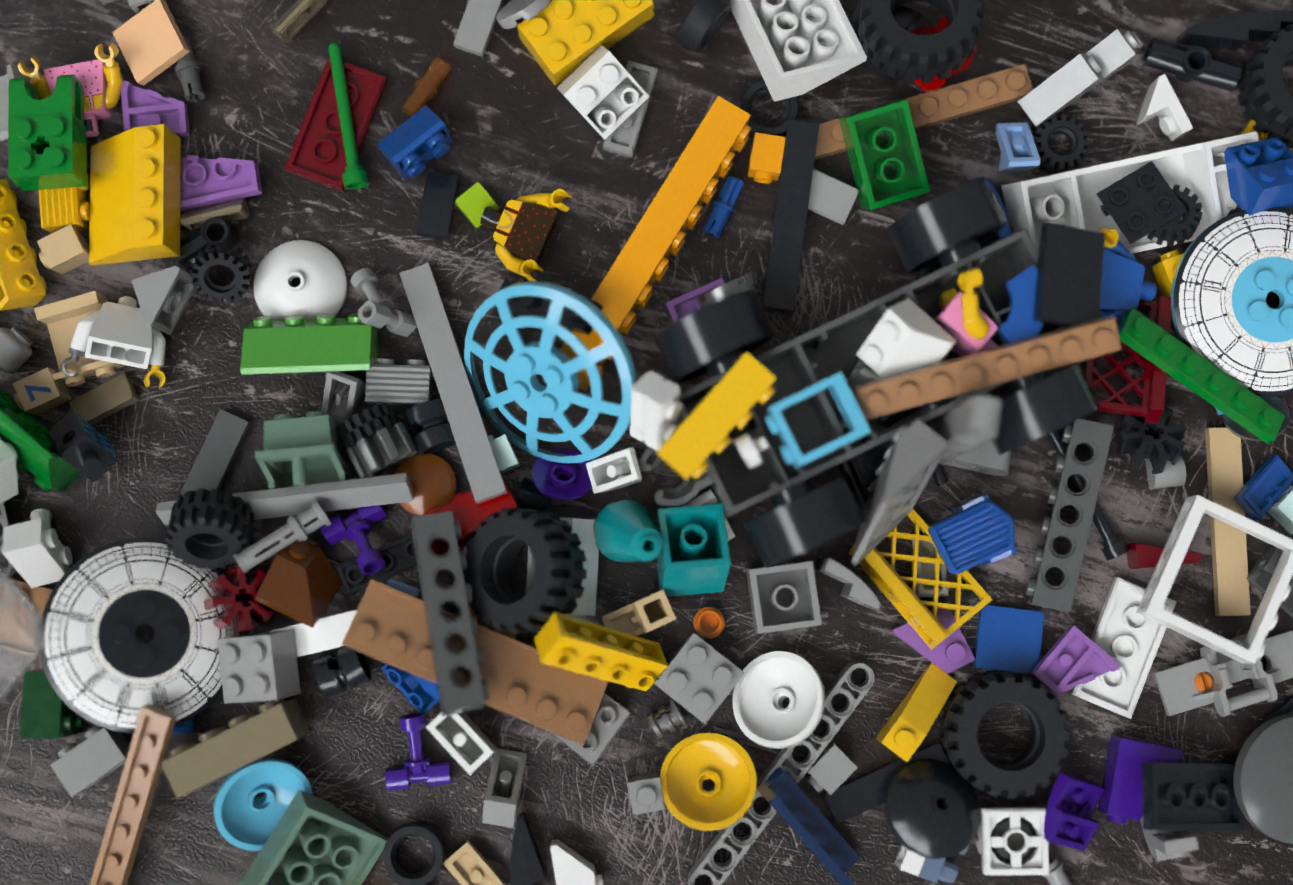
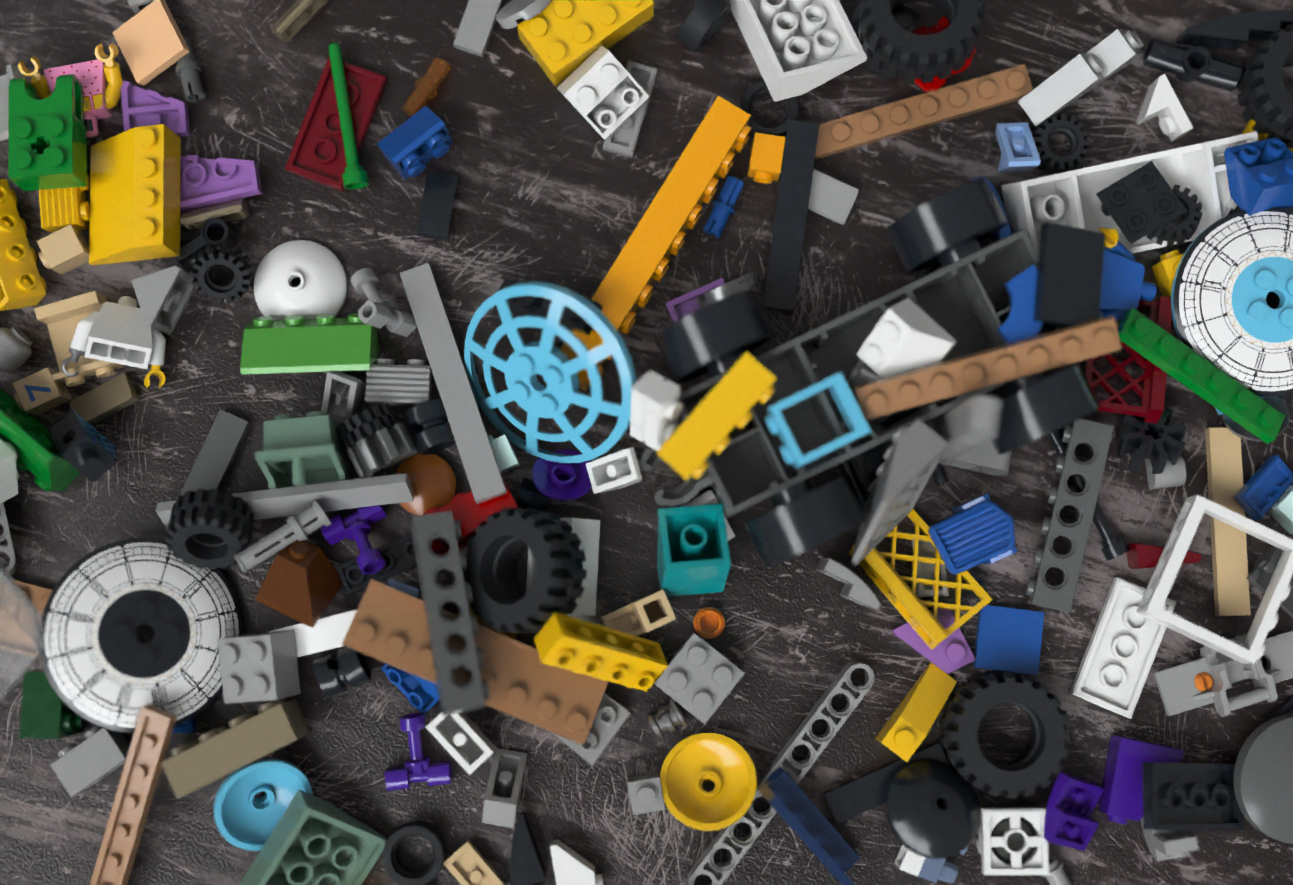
white brick [2,508,73,588] -> none
dark red gear [204,566,273,633] -> none
lime slope [455,182,500,229] -> none
torso [480,189,572,282] -> none
teal cone [593,500,663,563] -> none
white dish [732,651,825,748] -> none
white tile [734,434,769,469] -> none
light grey brick [746,561,822,634] -> none
light grey brick [806,741,858,795] -> none
green brick [838,99,930,210] -> none
torso [934,268,999,357] -> none
medium lavender wing [1031,625,1121,695] -> none

